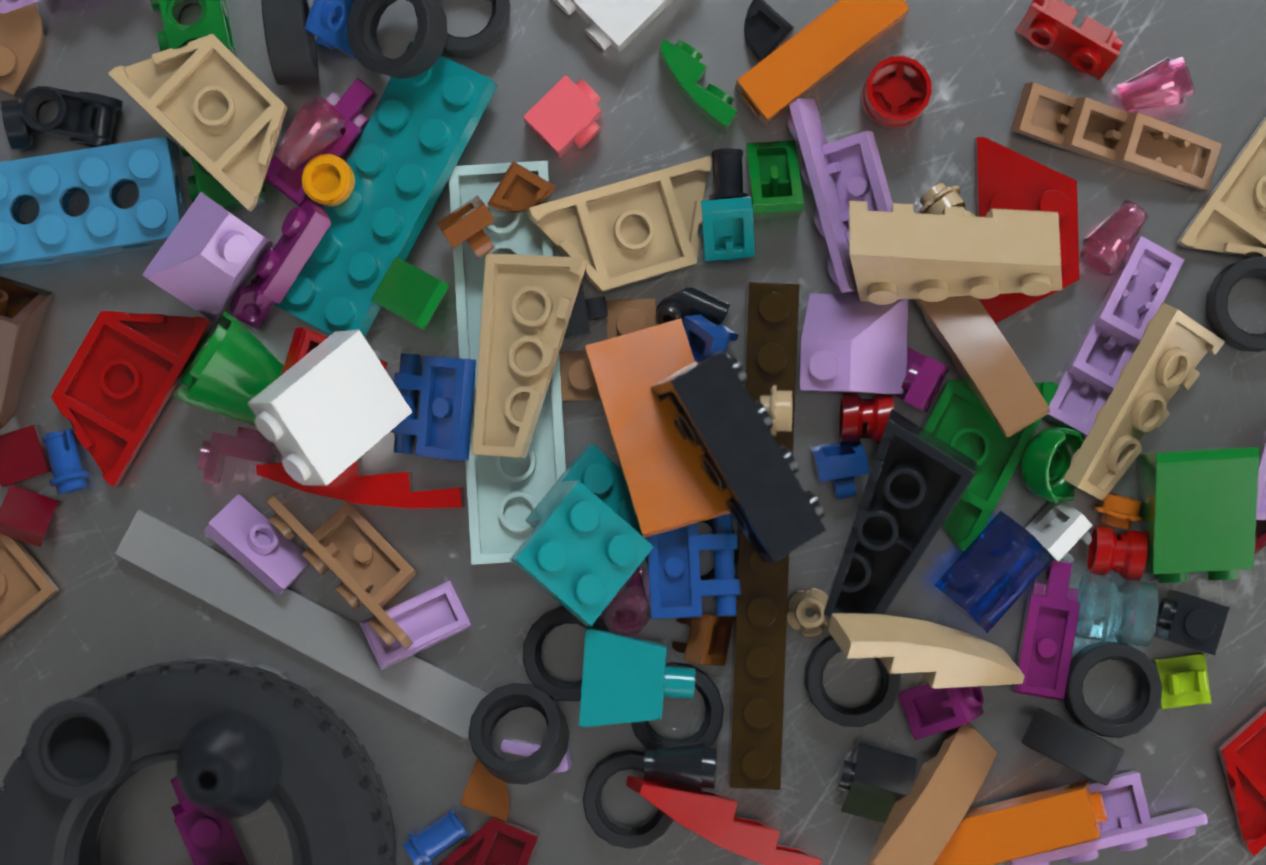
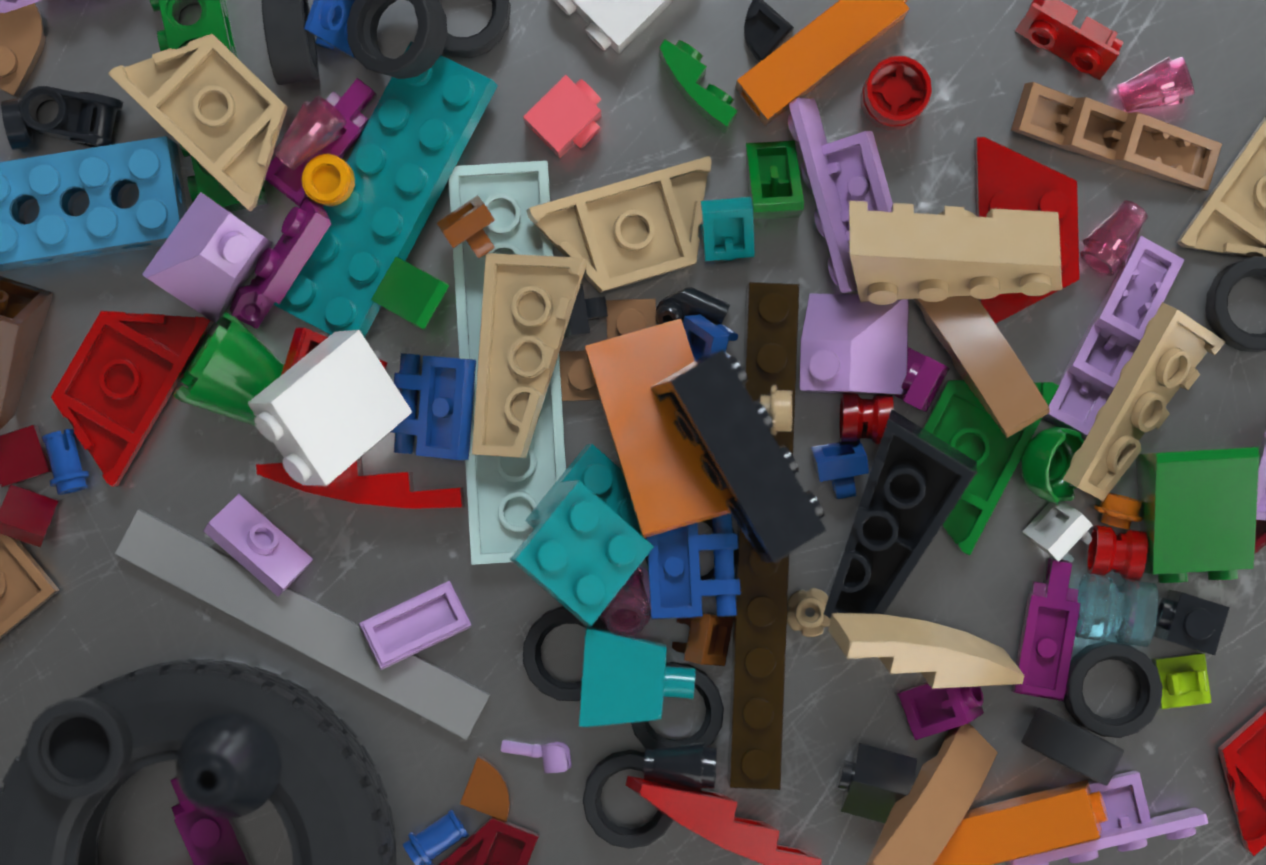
clear pink bracket [198,427,278,483] -> none
medium nougat bracket [266,494,417,650] -> none
black tyre [468,683,570,785] -> none
dark orange tile [487,161,556,213] -> none
black pin [709,148,748,200] -> none
black tyre [804,636,901,727] -> none
tan plate [919,183,966,215] -> none
clear blue brick [934,511,1054,633] -> none

